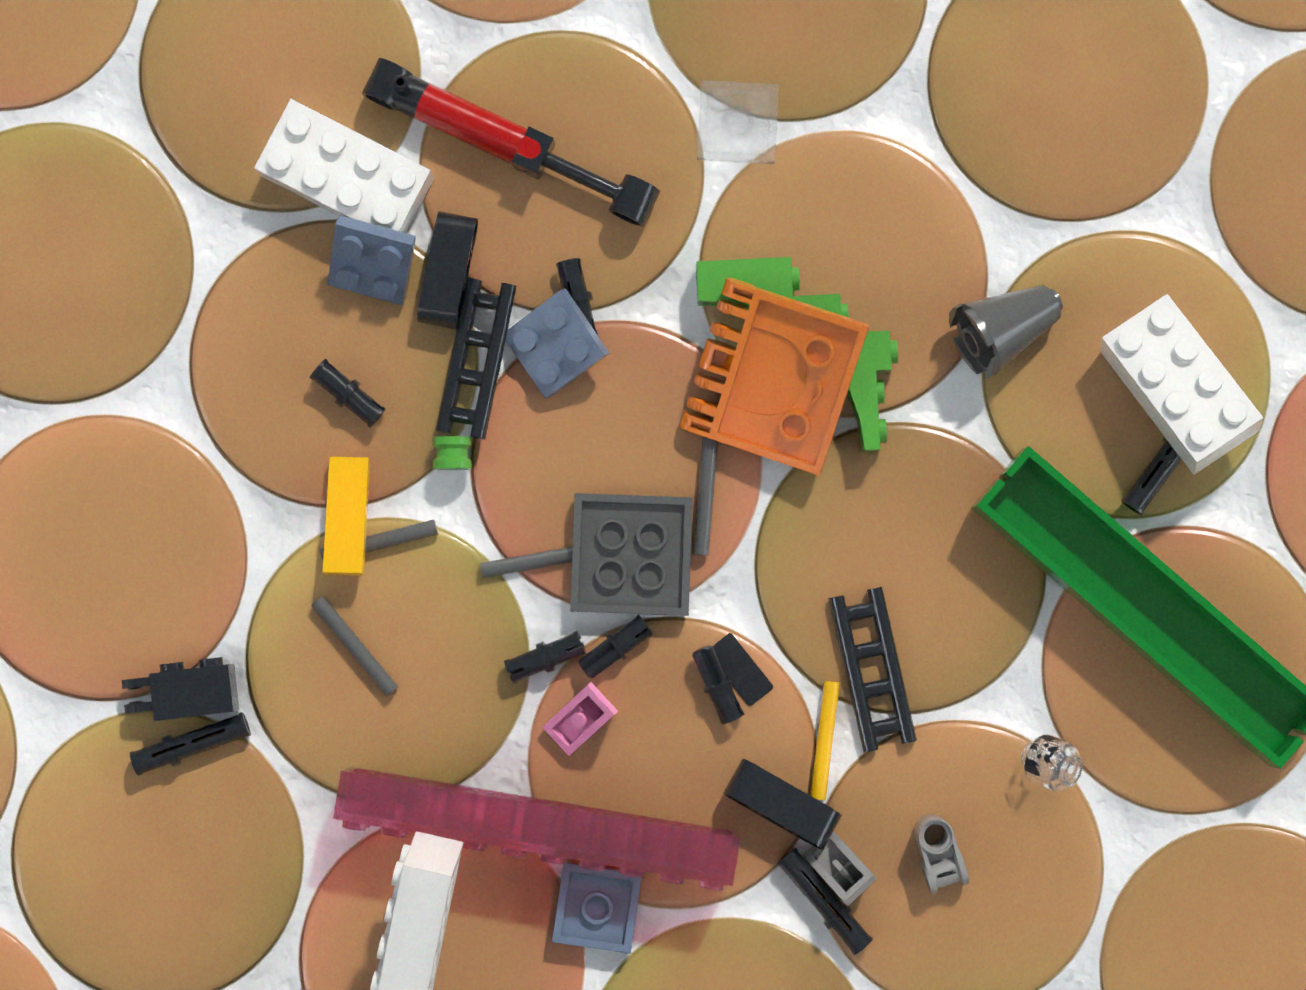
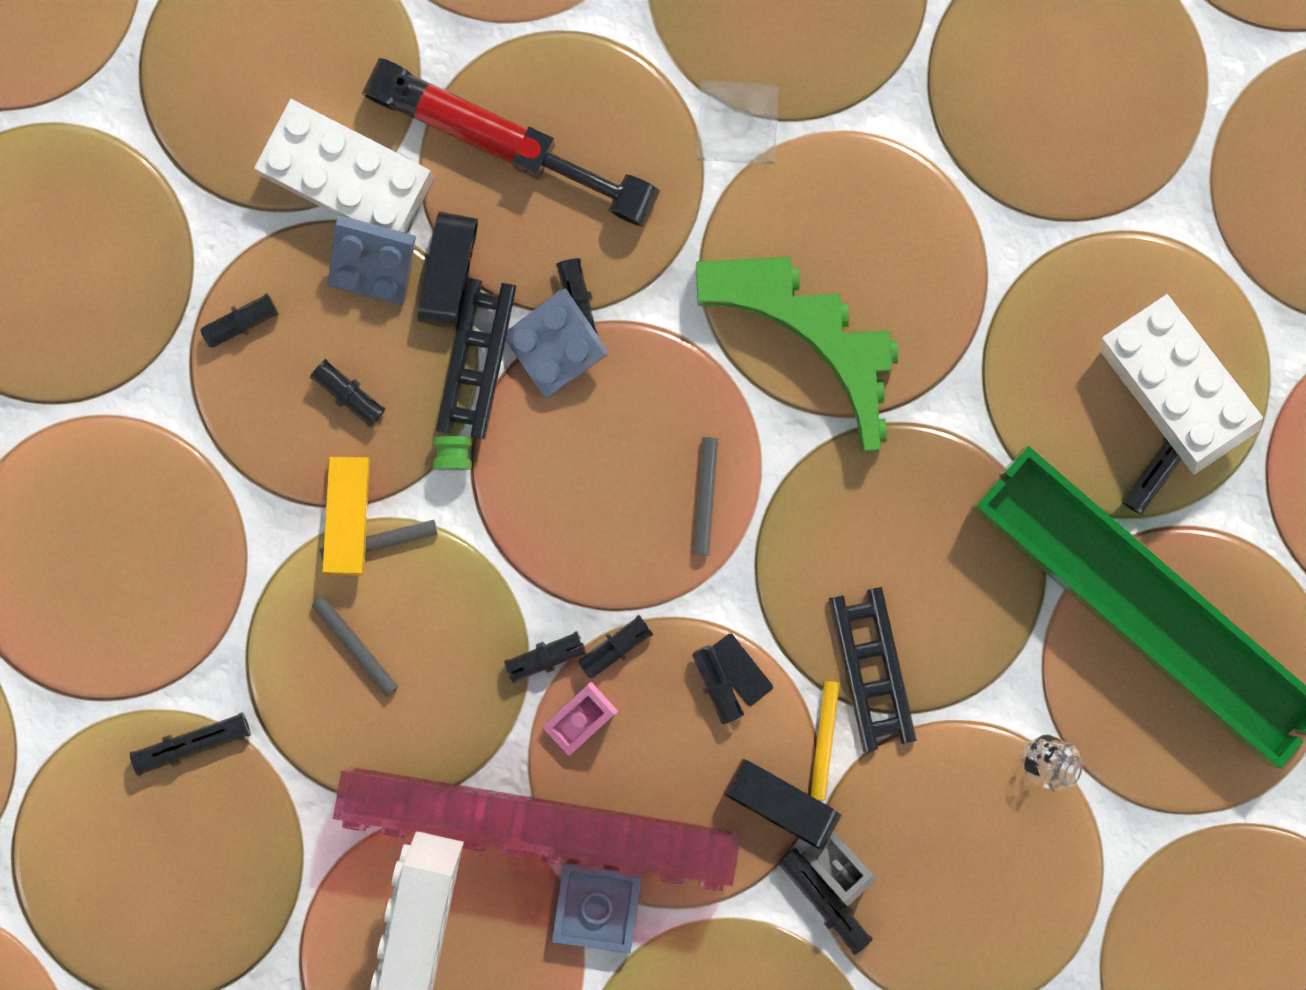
black hinge [121,657,240,721] -> none
dark grey bar [480,546,573,578] -> none
dark grey plate [570,493,693,616] -> none
orange hinge [680,277,870,476] -> none
light grey piece [914,814,969,895] -> none
dark grey cone [949,285,1063,379] -> none
none -> black axle [200,293,279,348]

